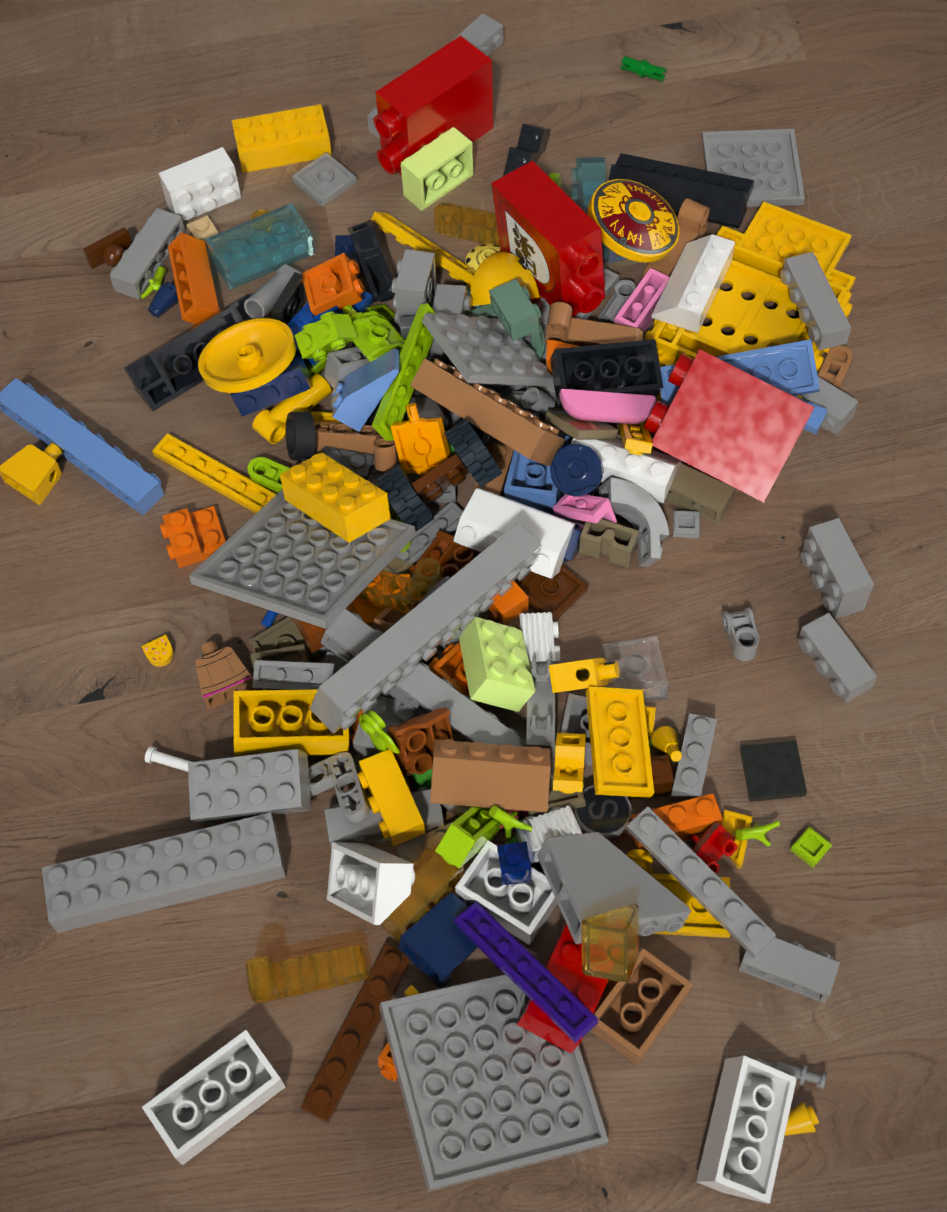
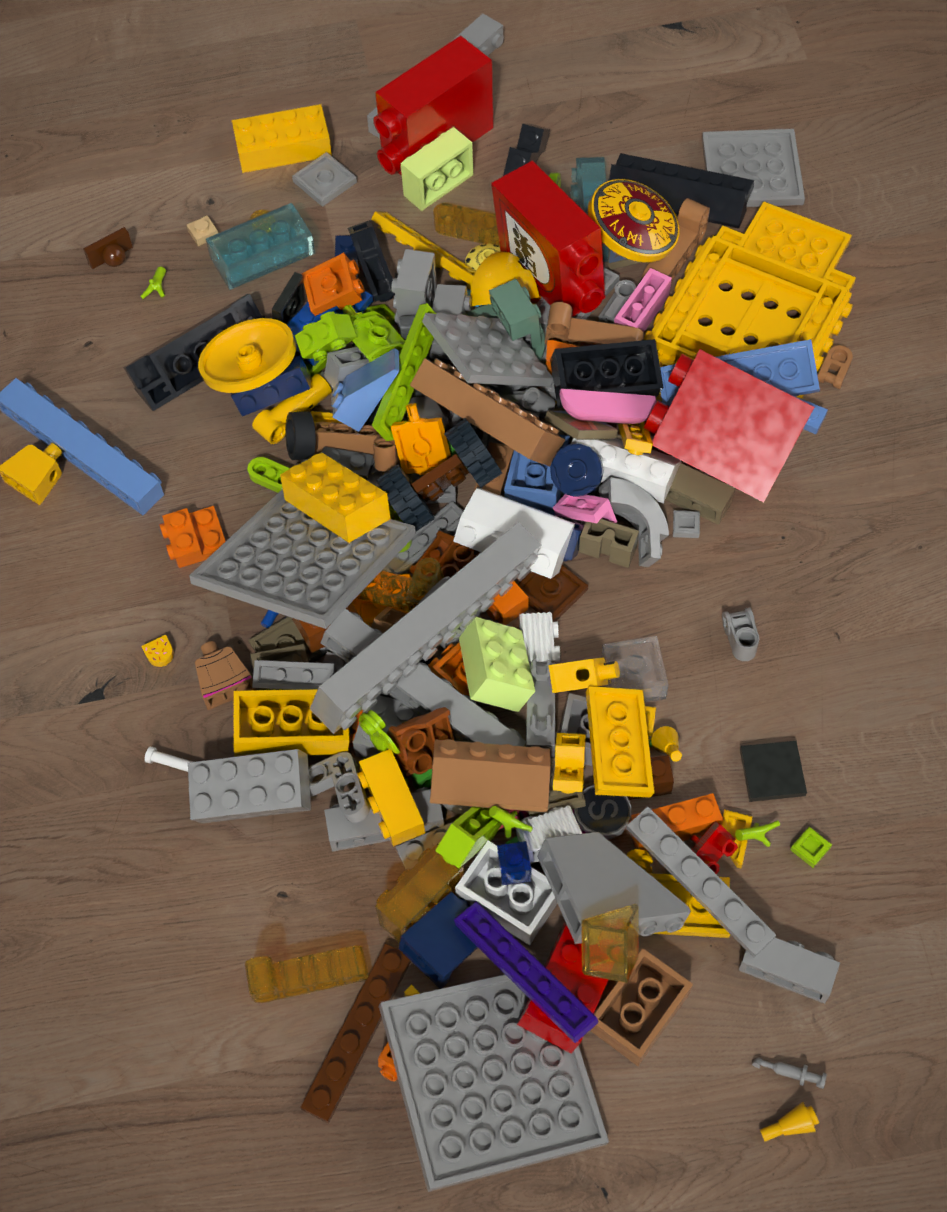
light grey brick [42,813,286,933] -> none
light grey brick [110,208,185,300] -> none
white brick [142,1030,285,1165] -> none
dark blue cone [147,282,179,318] -> none
yellow tile [152,433,277,513] -> none
white brick [158,147,241,222] -> none
orange brick [168,232,219,324] -> none
light grey piece [244,264,302,319] -> none
white slope [327,842,415,925] -> none
green pin [620,56,667,82] -> none
white slope [651,234,735,333] -> none
light grey brick [670,713,717,803] -> none
white slope [696,1056,797,1203] -> none
light grey brick [780,252,851,351] -> none
light grey brick [798,613,877,703] -> none
light grey brick [800,377,858,435] -> none
light grey brick [800,518,874,620] -> none

